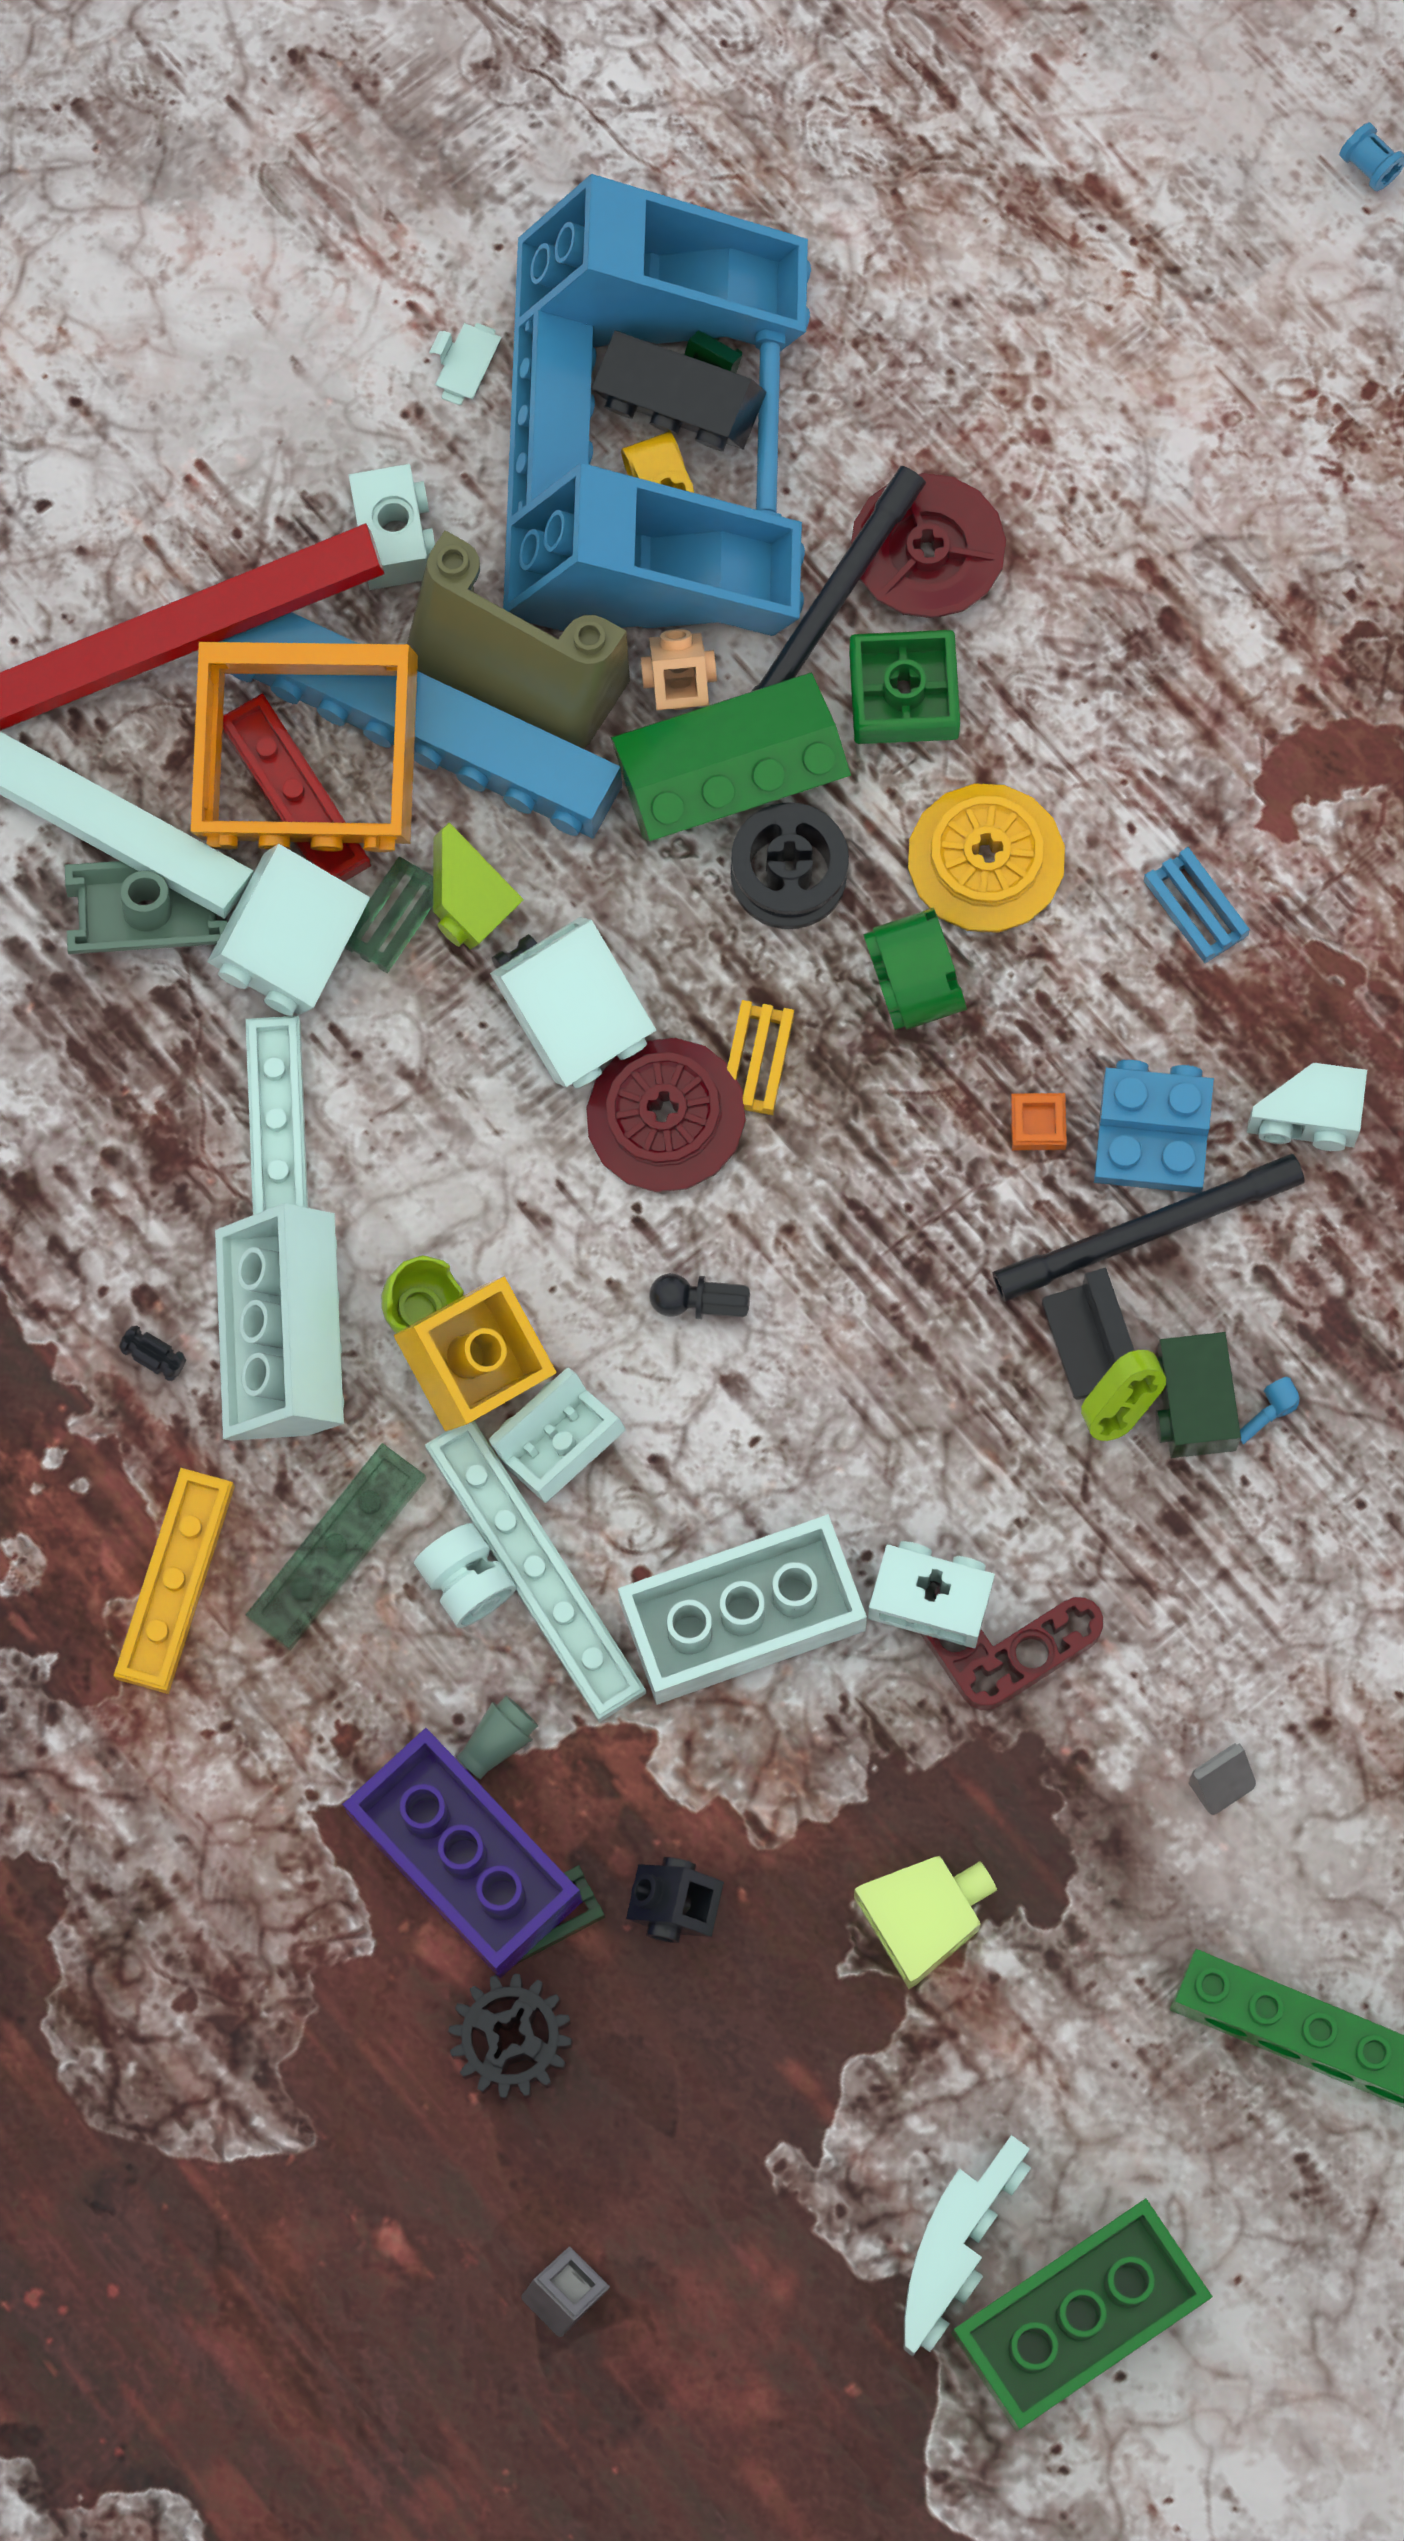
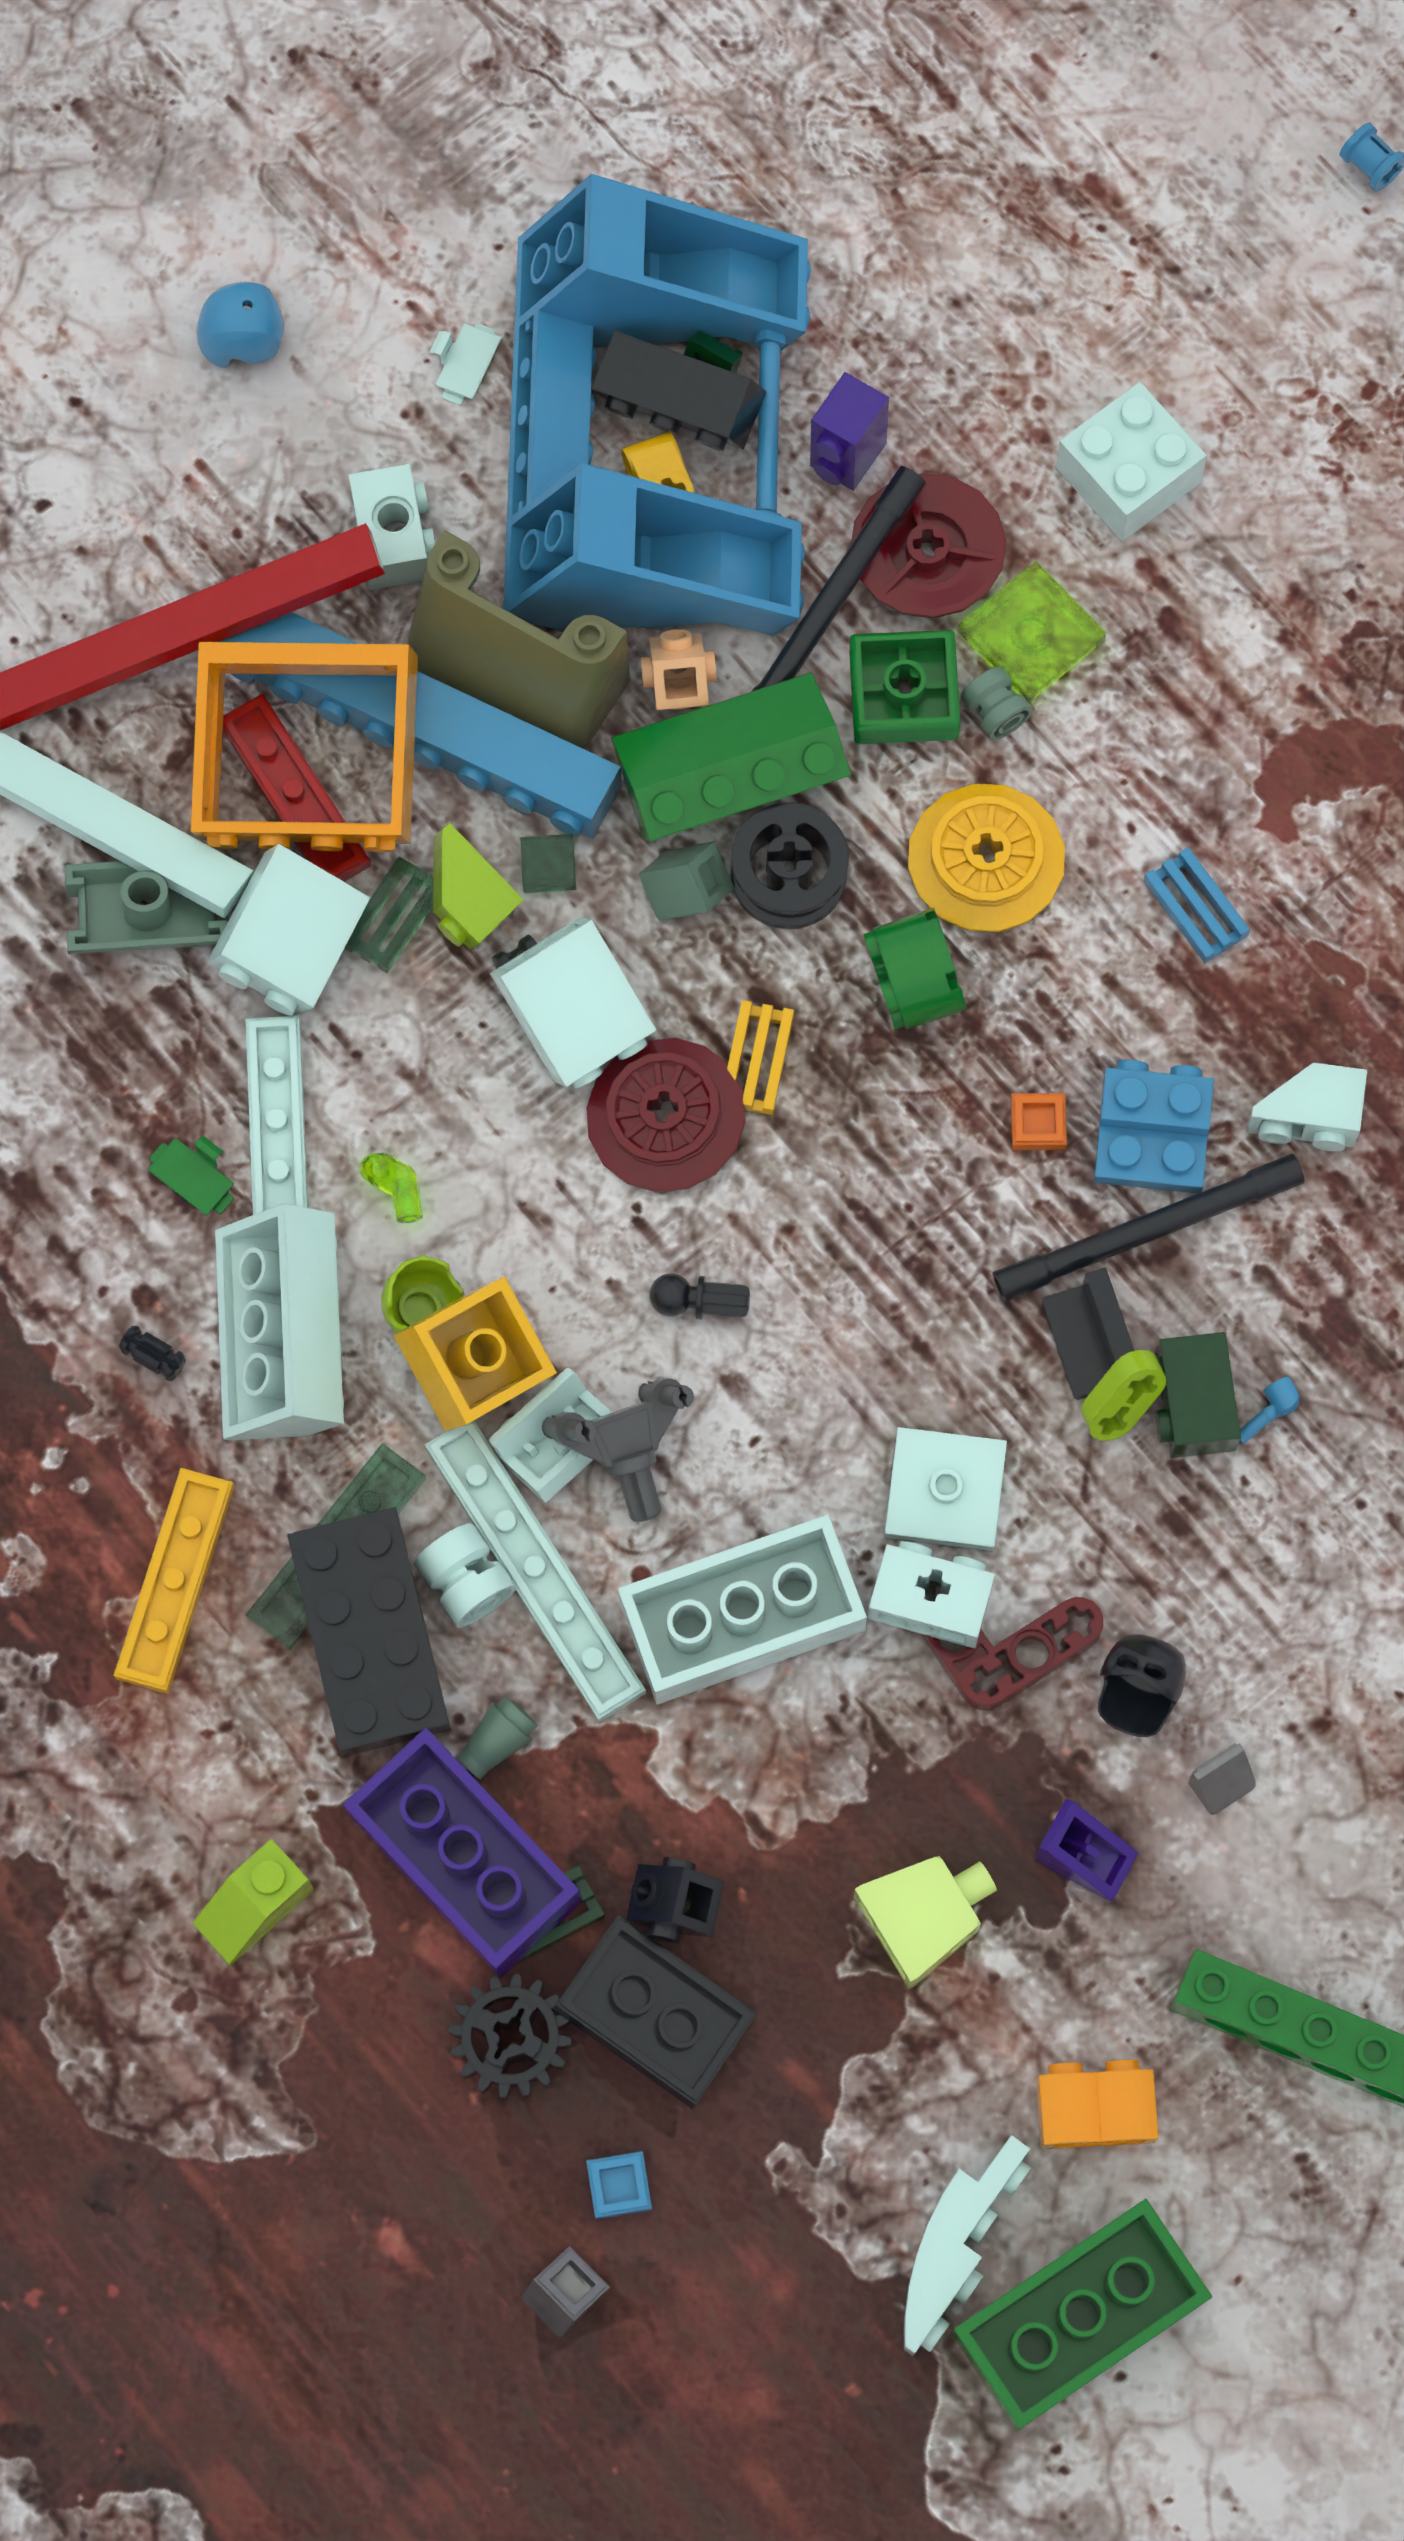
none -> green piece [148,1136,234,1216]
none -> lime slope [193,1838,315,1966]
none -> dark azure helmet [196,282,284,368]
none -> black brick [287,1507,452,1757]
none -> clear neon green arm [360,1152,423,1223]
none -> clear green tile [520,834,576,893]
none -> dark grey axle [542,1378,694,1522]
none -> black tile [552,1915,757,2109]
none -> dark azure tile [586,2151,652,2220]
none -> sand green panel [638,841,734,921]
none -> dark purple brick [810,372,889,491]
none -> light aqua plate [884,1427,1007,1551]
none -> clear neon green tile [958,561,1106,703]
none -> sand green wheel [960,666,1033,741]
none -> dark purple slope [1035,1799,1139,1902]
none -> light orange brick [1036,2060,1159,2149]
none -> light aqua brick [1056,382,1207,542]
none -> black helmet [1098,1634,1186,1737]

